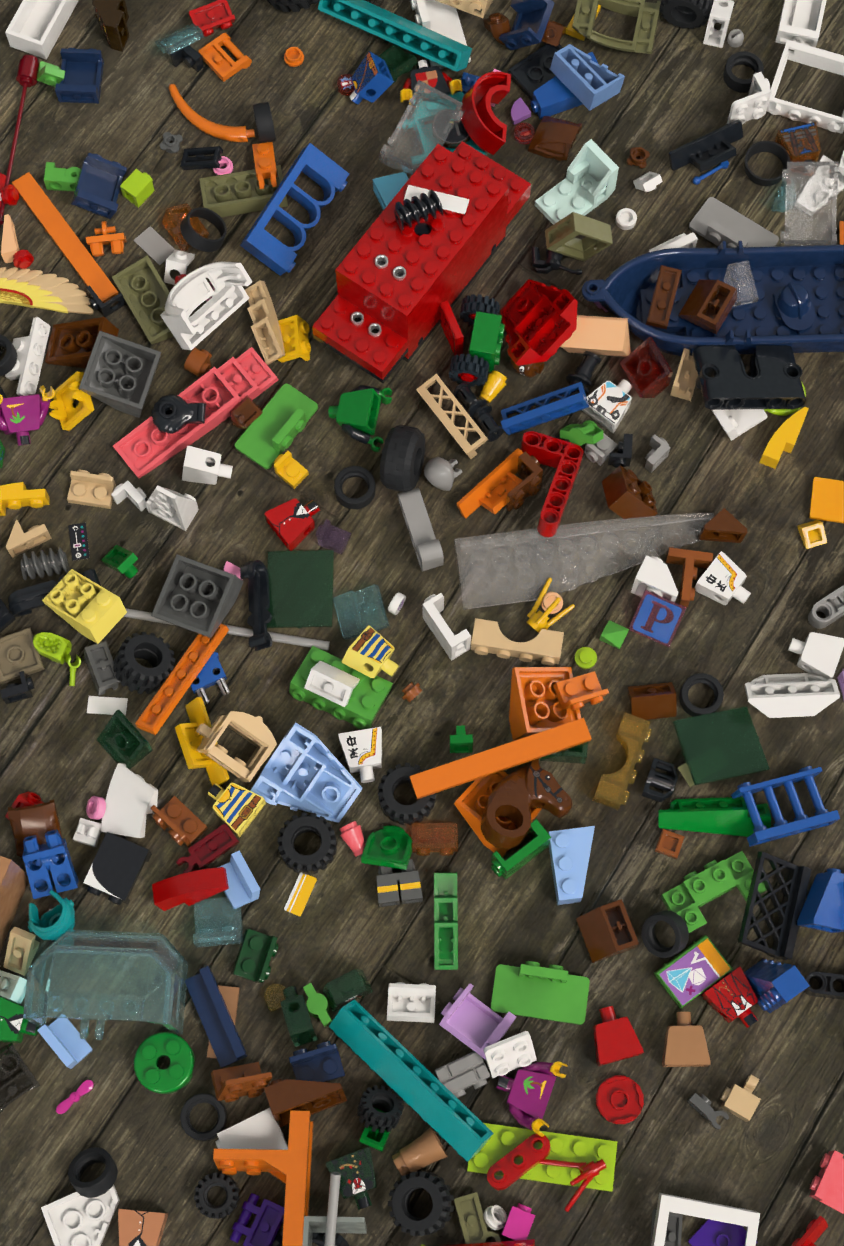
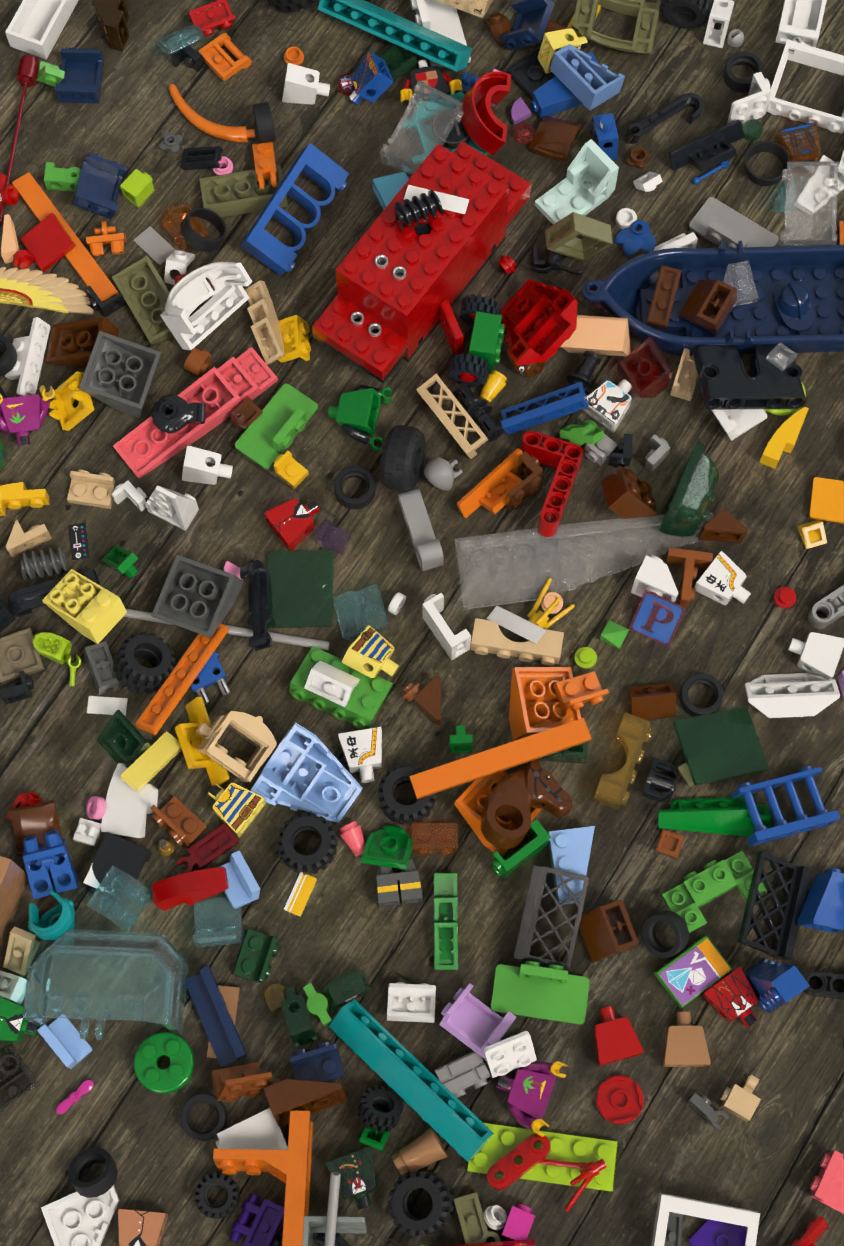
none -> red tile [21,213,76,272]
none -> clear light blue bracket [87,865,153,932]
none -> light yellow tile [120,731,182,792]
none -> piece [158,839,174,856]
none -> white torso [282,63,330,105]
none -> reddish brown slope [413,676,441,725]
none -> white sticker [486,606,547,644]
none -> red plate [498,255,517,275]
none -> black fence [514,862,590,969]
none -> light yellow torso [537,28,588,74]
none -> blue torso [589,113,619,161]
none -> blue plate [615,220,655,258]
none -> black piece [625,93,703,144]
none -> clear green windscreen [658,441,720,537]
none -> clear green tile [742,120,763,141]
none -> clear plate [766,342,797,371]
none -> red plate [774,587,796,609]

